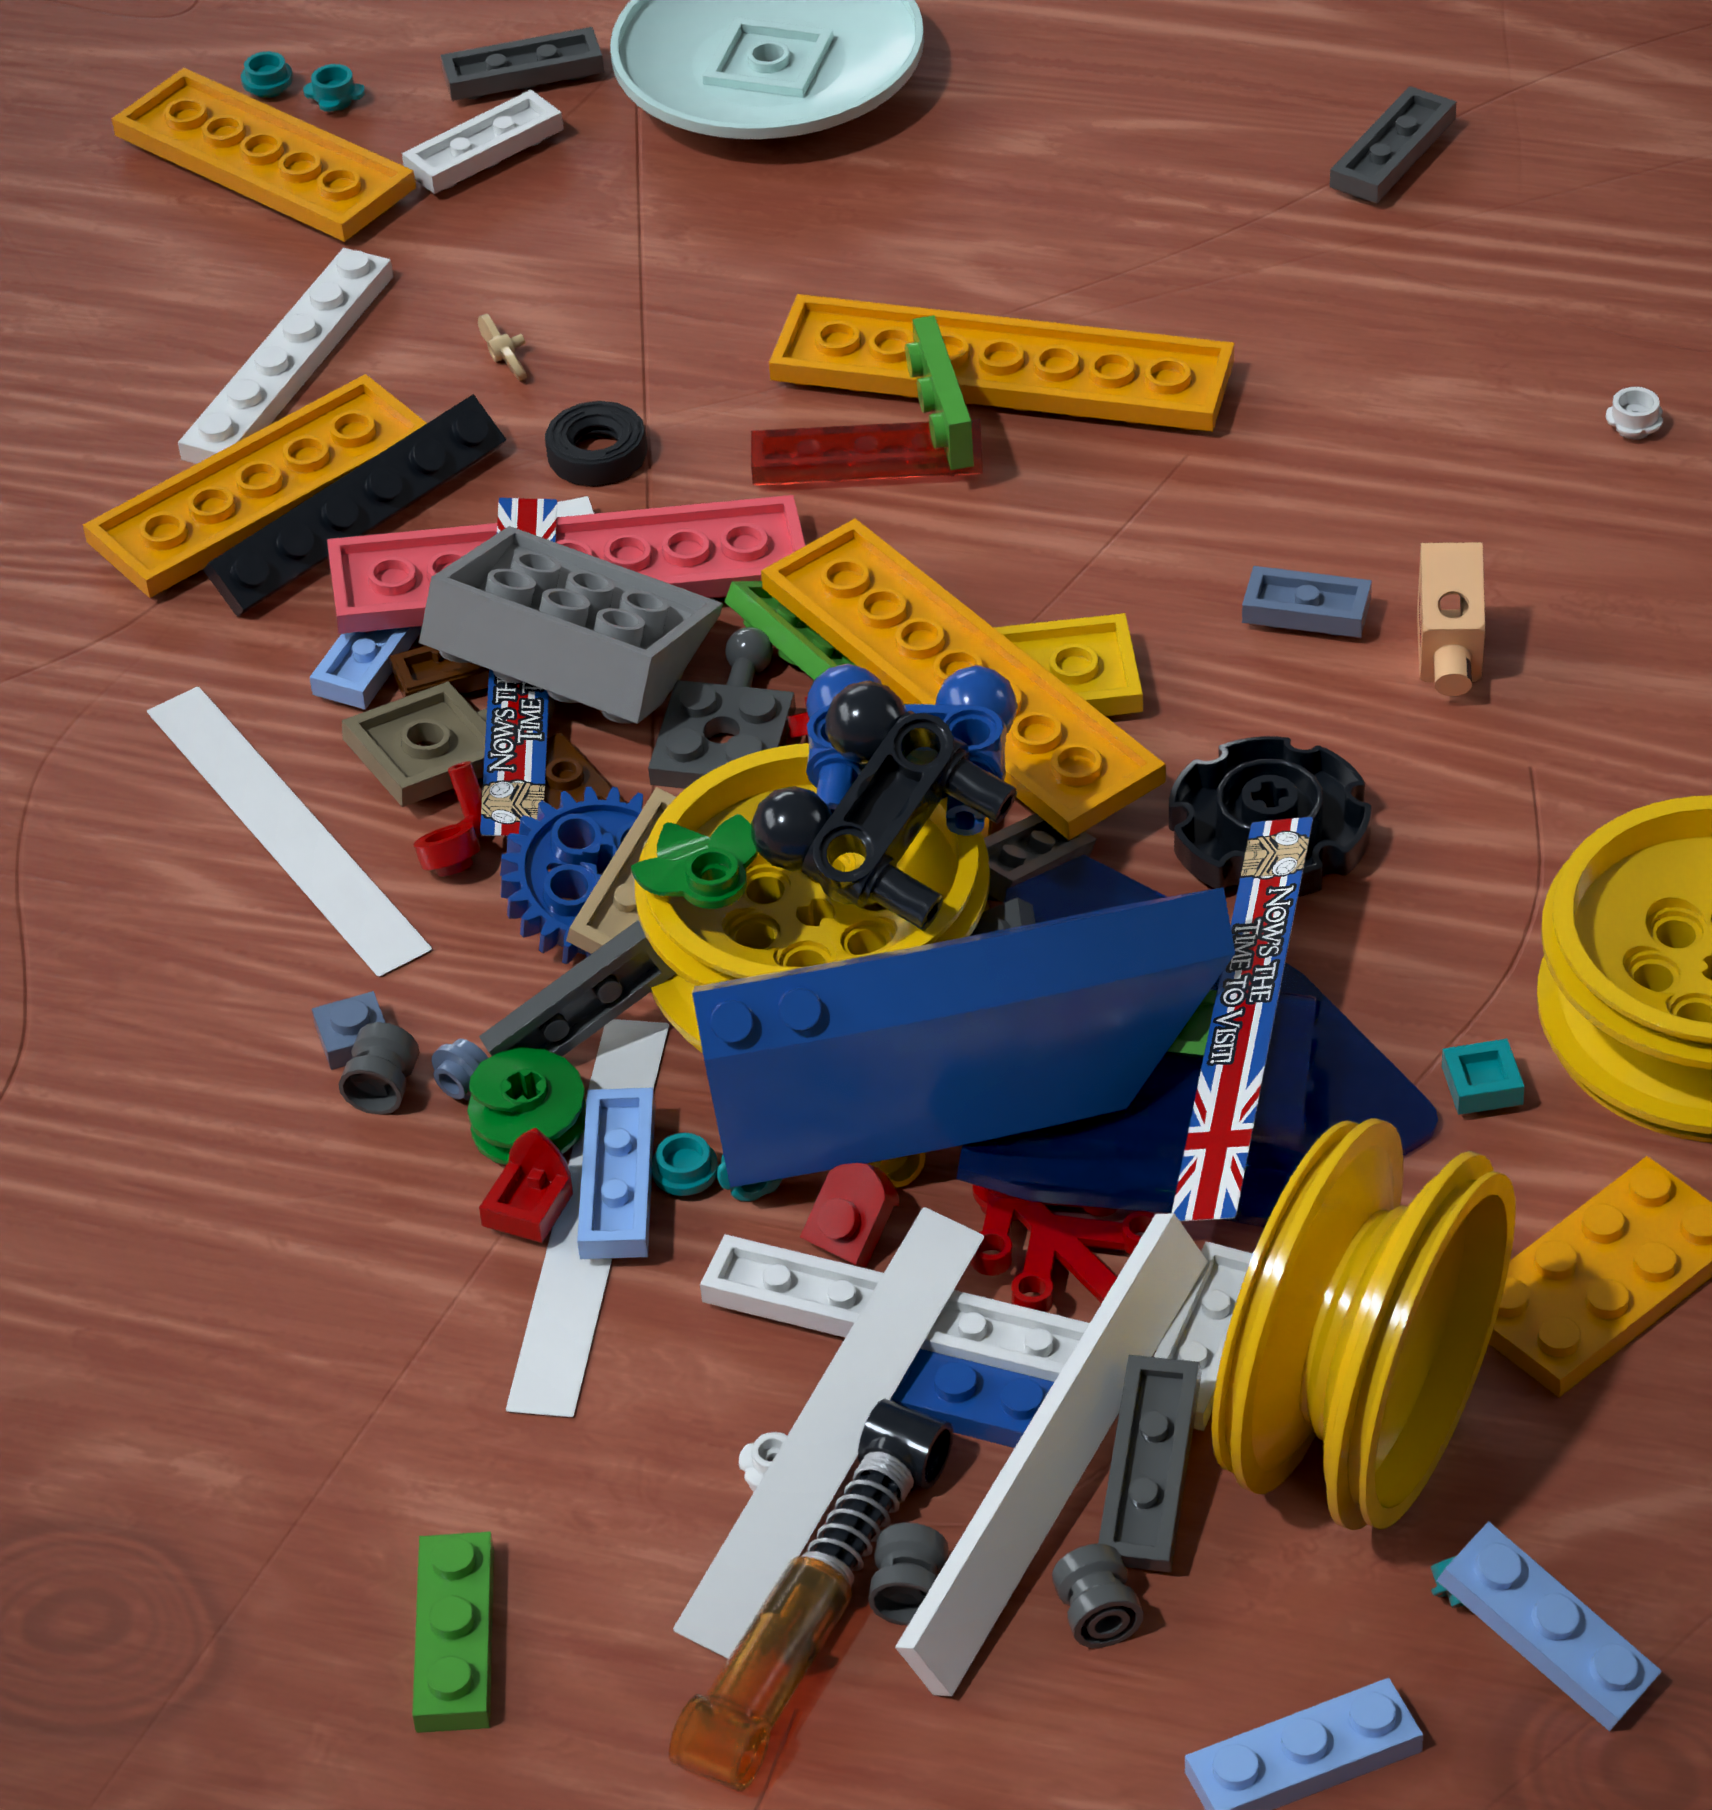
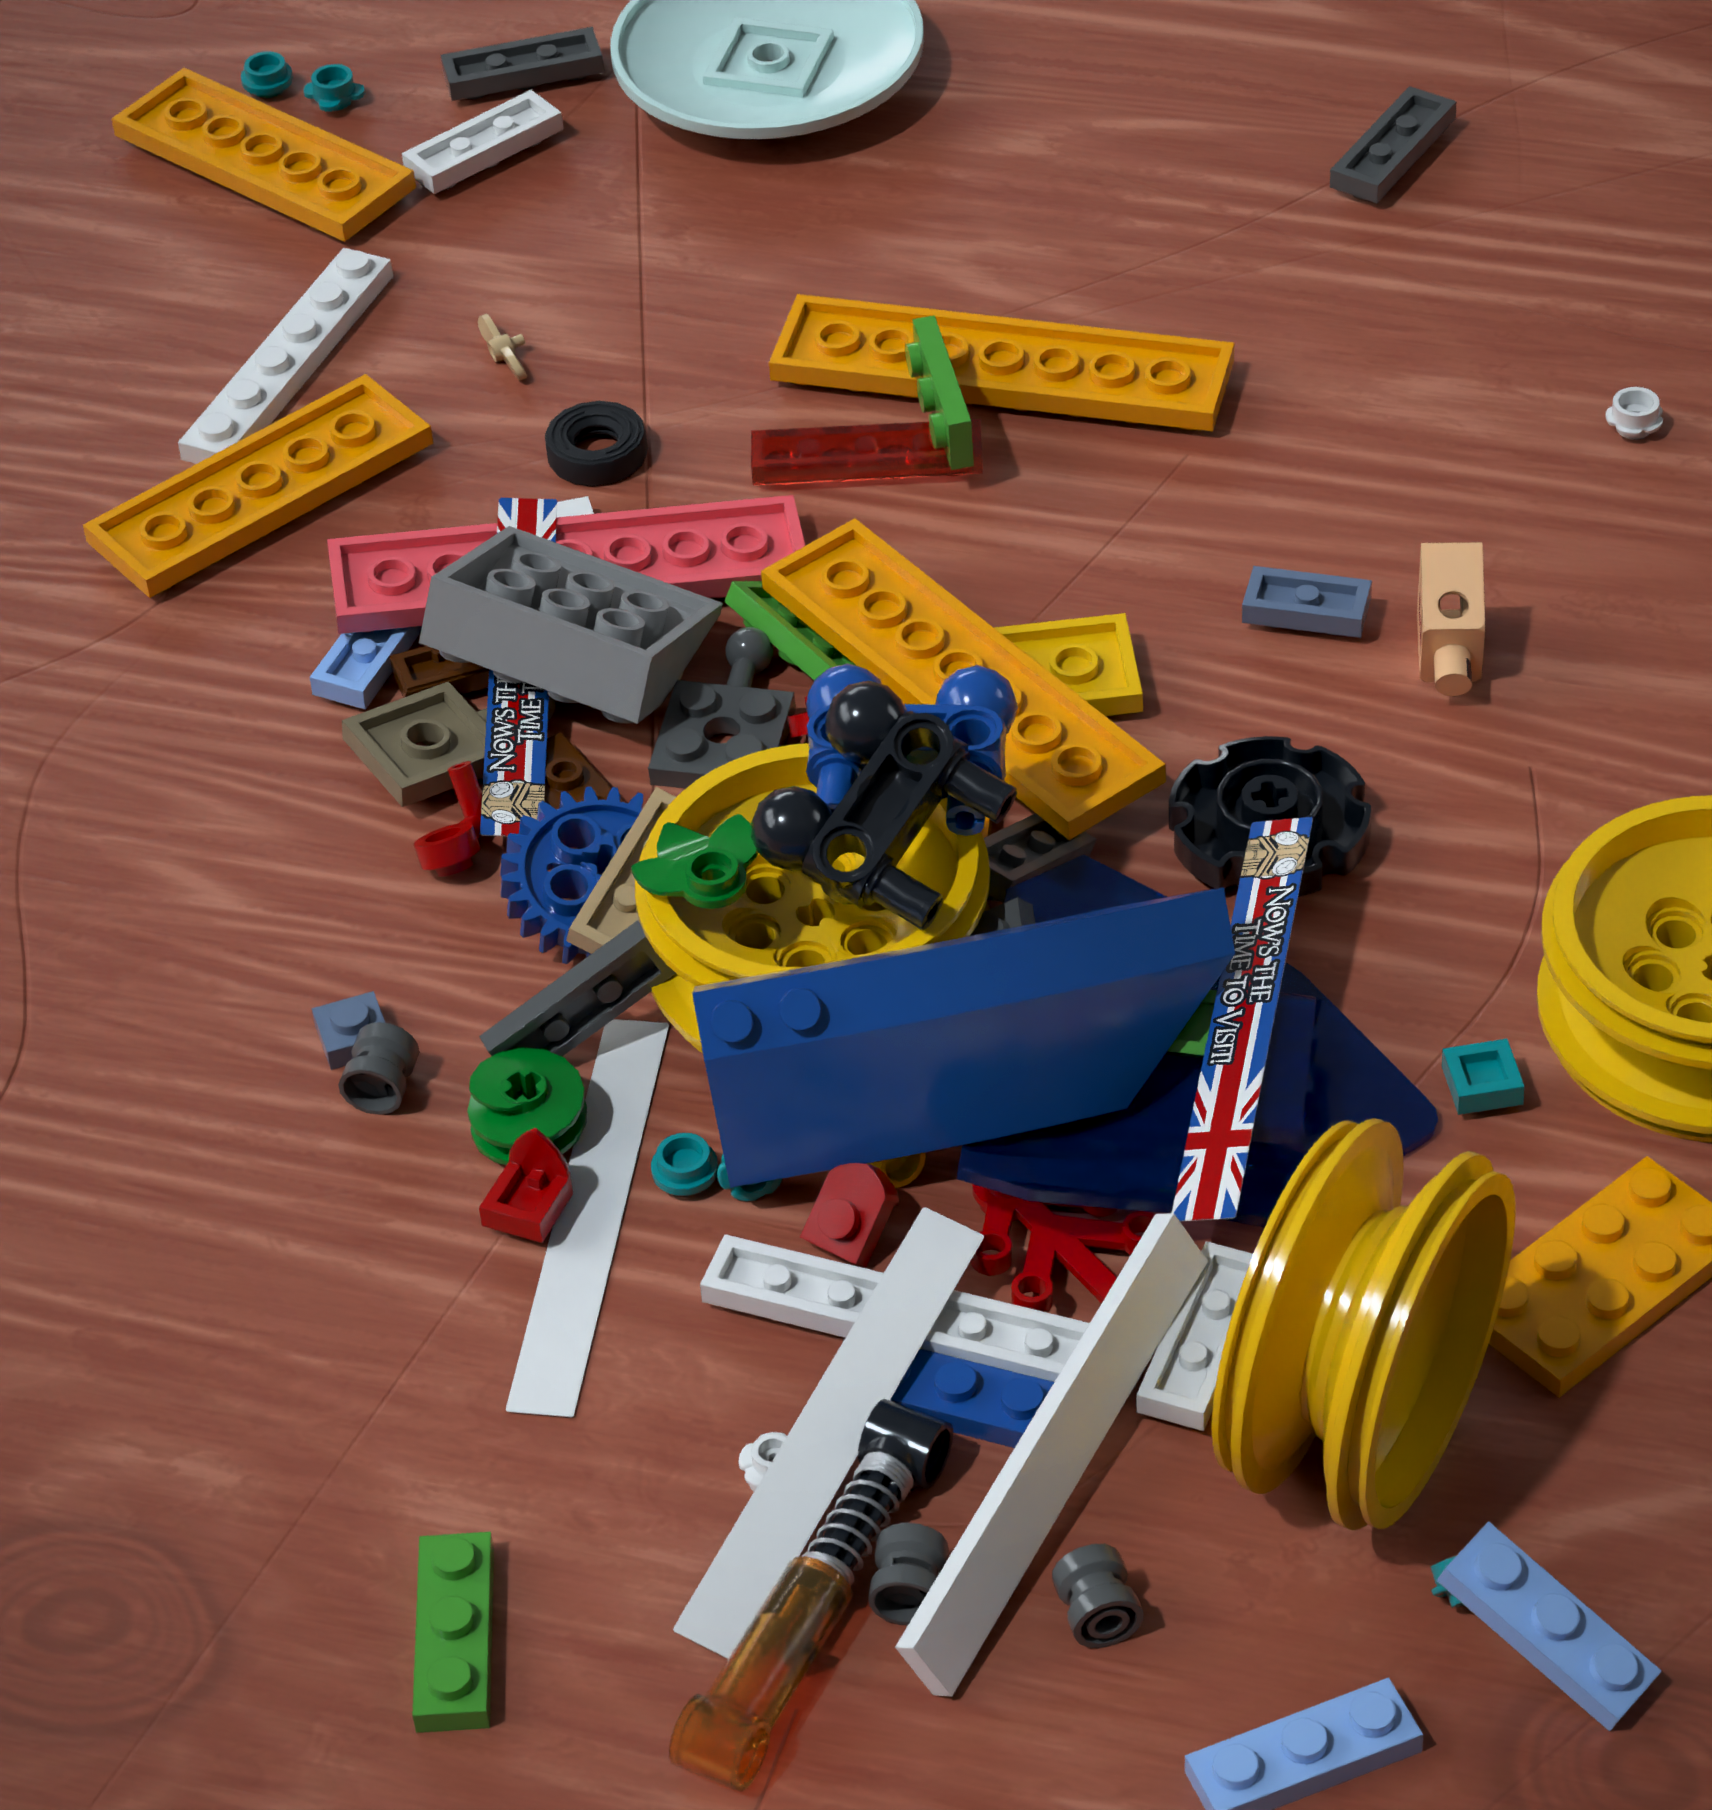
white sticker [147,687,432,977] -> none
black plate [203,394,507,617] -> none
sand blue plate [432,1039,488,1101] -> none
light blue plate [577,1088,656,1259] -> none
dark grey plate [1098,1355,1202,1572] -> none

